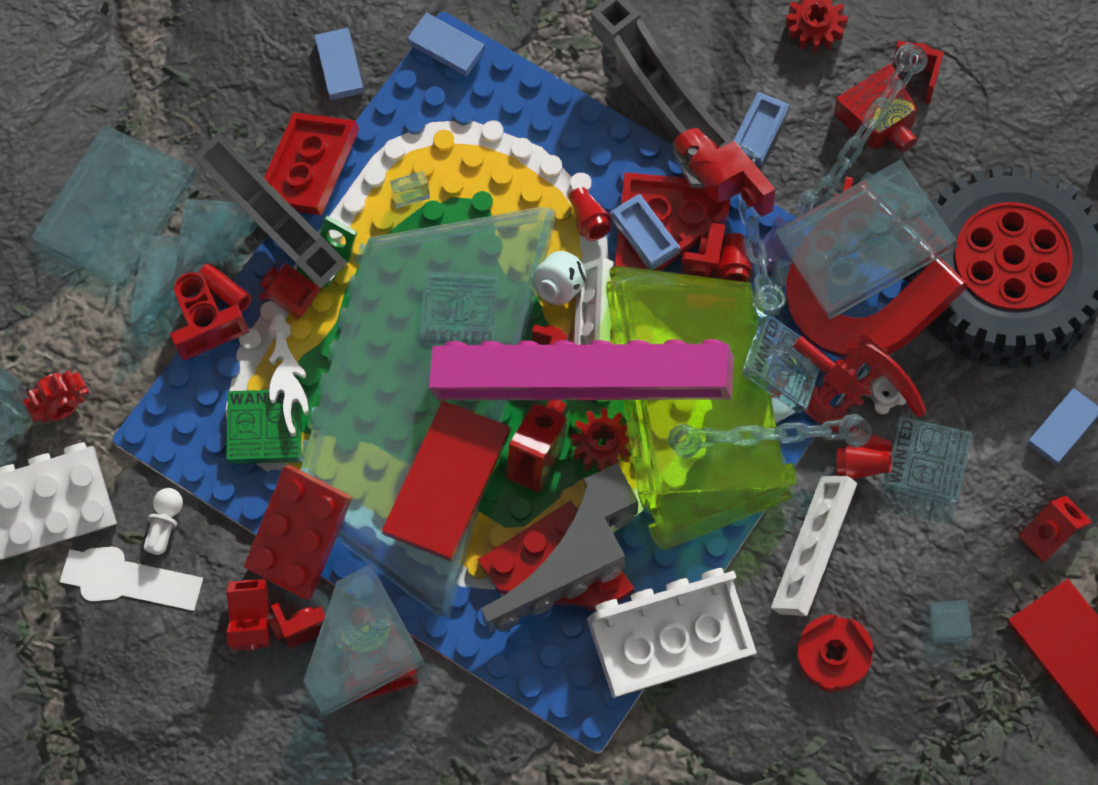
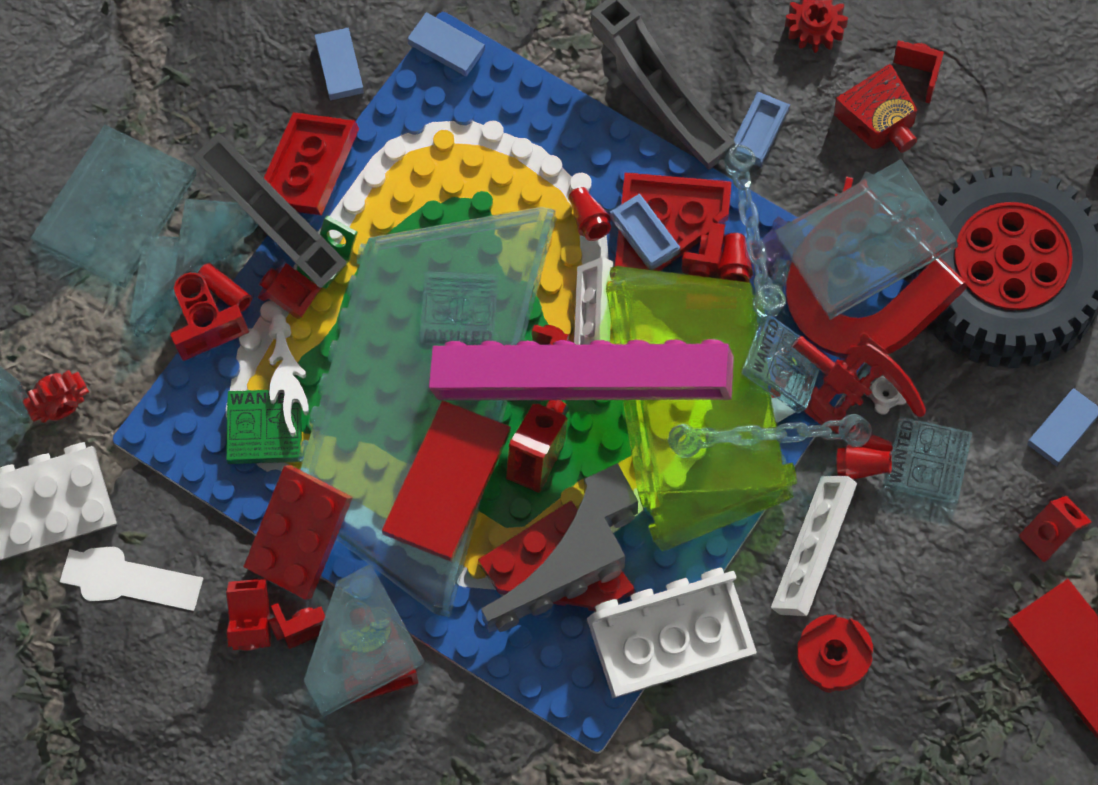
white axle [144,488,183,555] -> none
clear light blue tile [390,171,430,209] -> none
light aqua head [532,251,587,305] -> none
red gear [570,408,636,472] -> none
red plate [672,128,776,217] -> none
clear light blue piece [796,44,928,221] -> none
clear light blue tile [928,600,972,643] -> none

